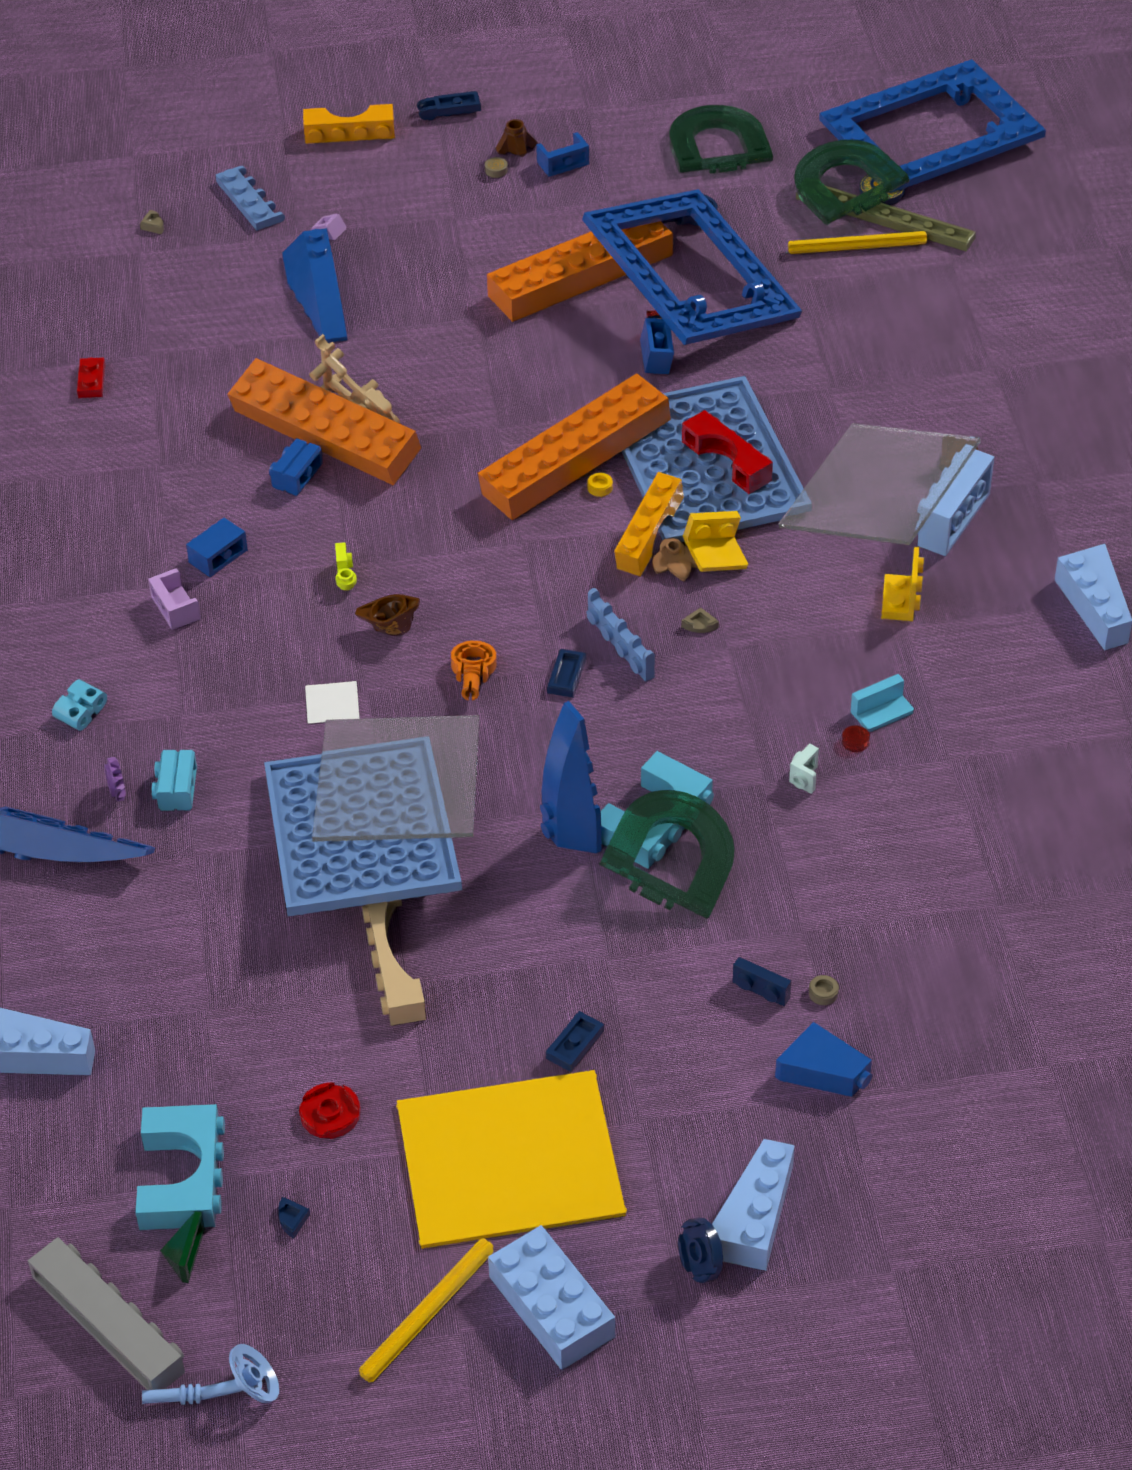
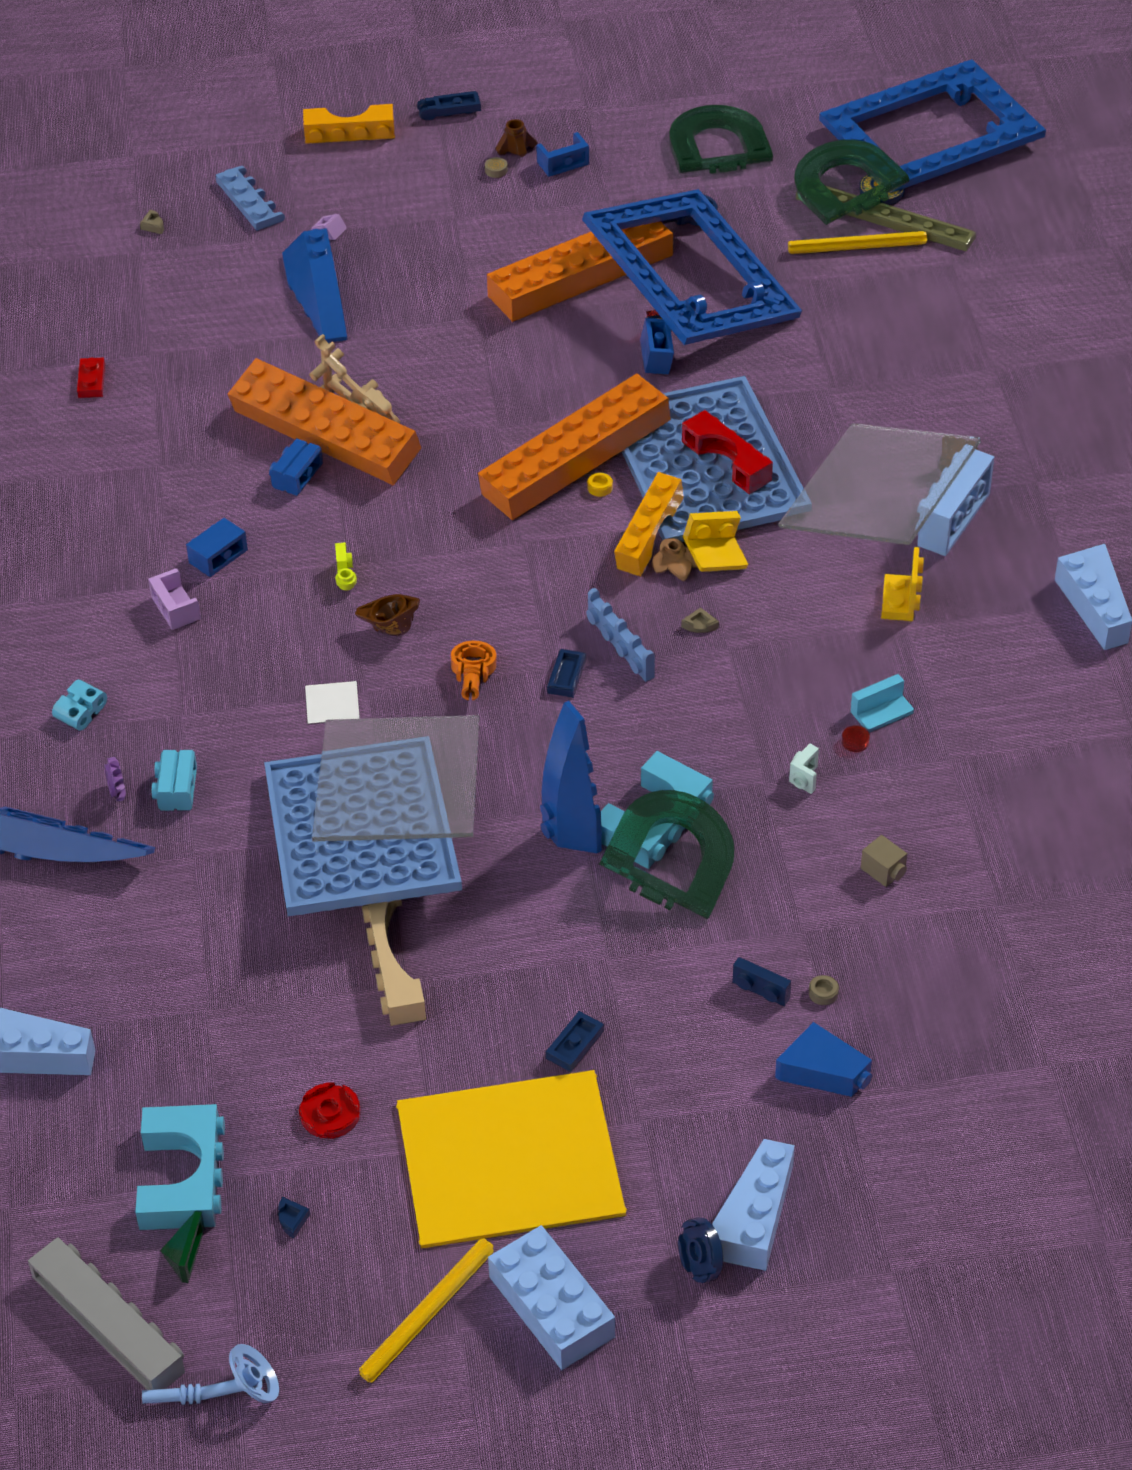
none -> dark tan brick [861,834,907,887]

